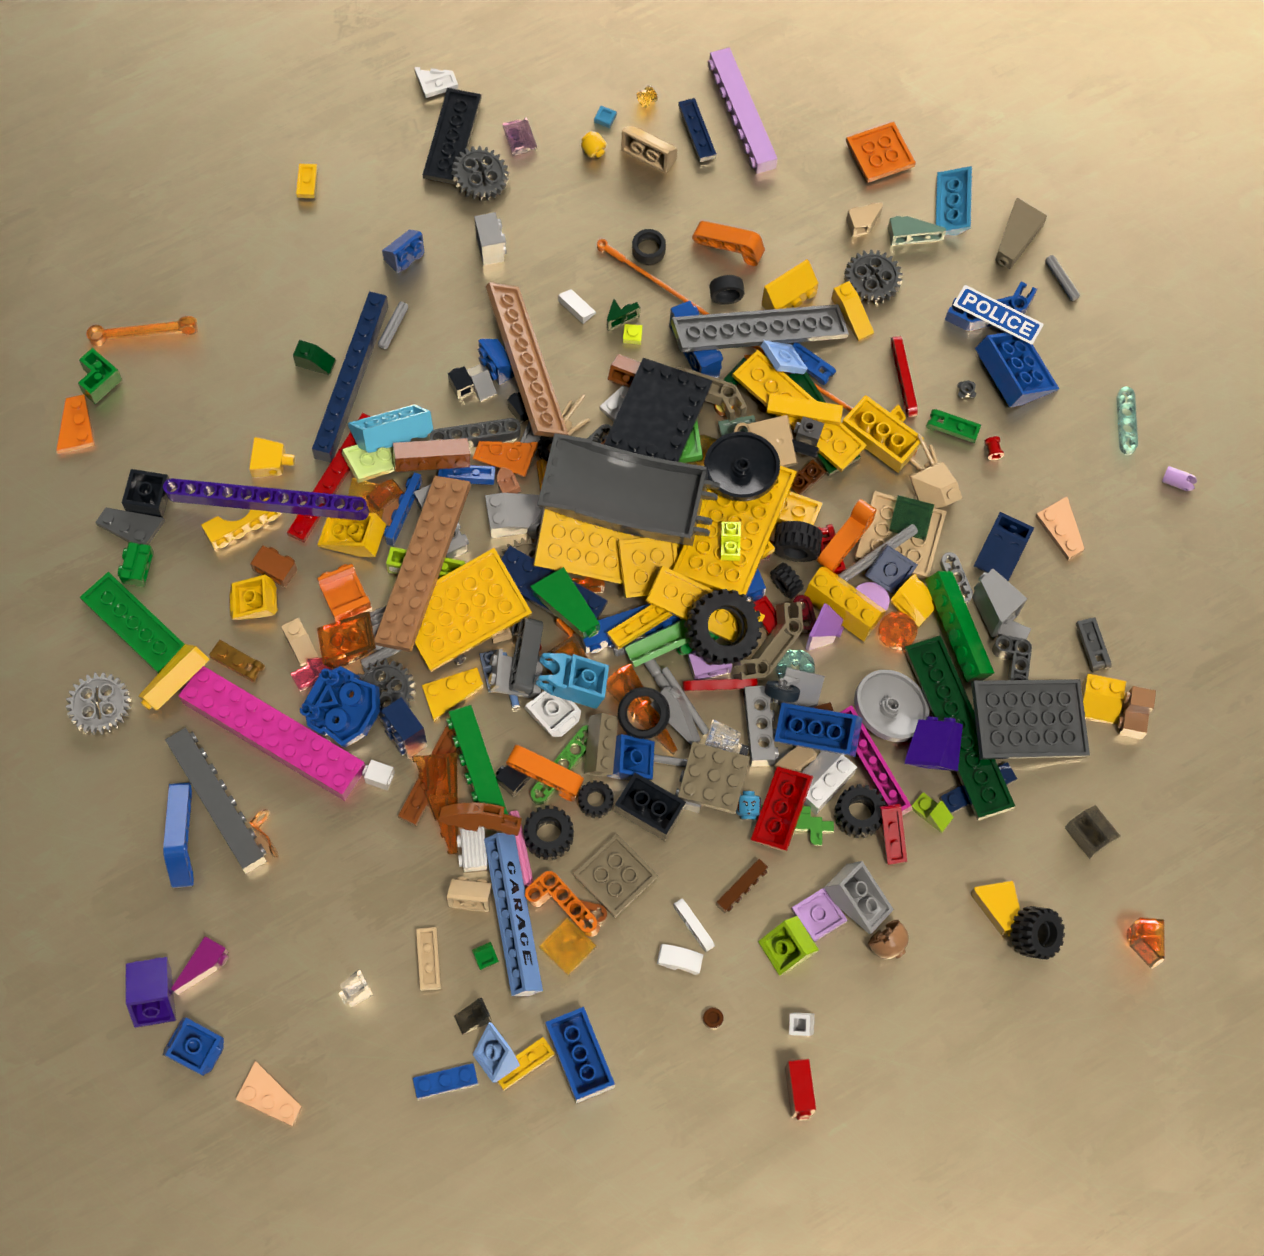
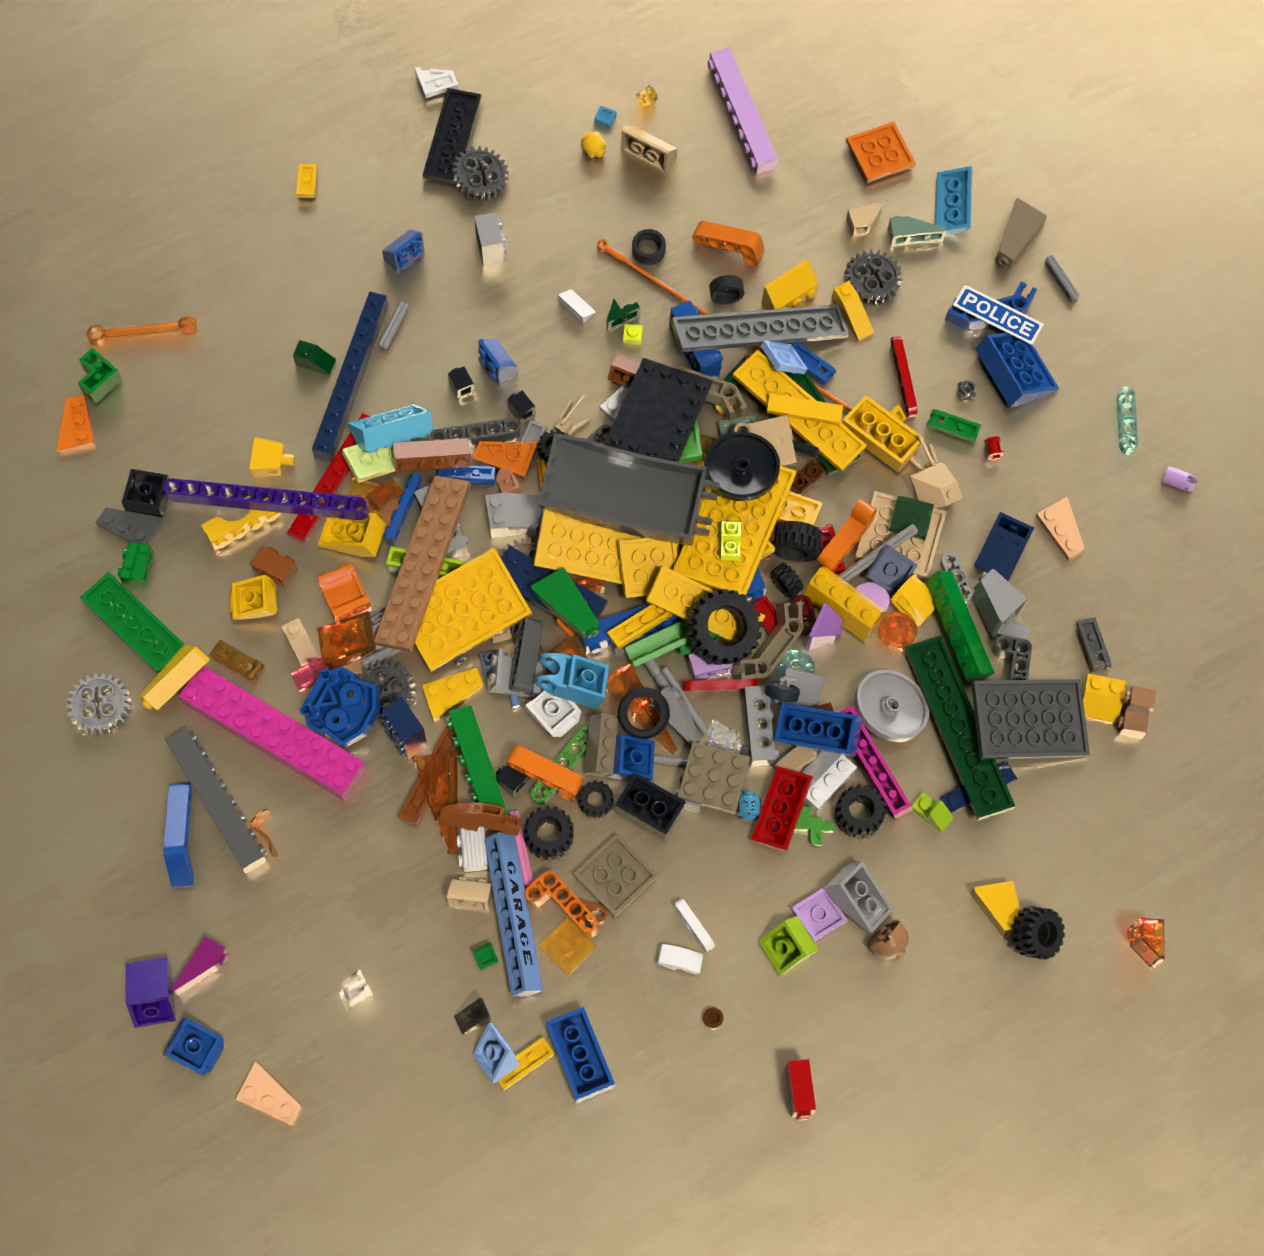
white brick [363,760,395,791] -> none
blue plate [413,1063,478,1100] -> none
tan plate [416,927,441,991] -> none
light grey slope [467,364,497,402] -> none
medium nougat plate [485,282,568,437] -> none
plate [503,117,537,156] -> none
dark blue plate [678,98,717,162] -> none
reddish brown piece [716,859,768,913] -> none
white brick [789,1012,815,1036] -> none
dark grey brick [794,416,824,446] -> none
plate [880,804,907,865] -> none
dark purple slope [905,717,963,771] -> none
clear smoke slope [1065,805,1120,859] -> none

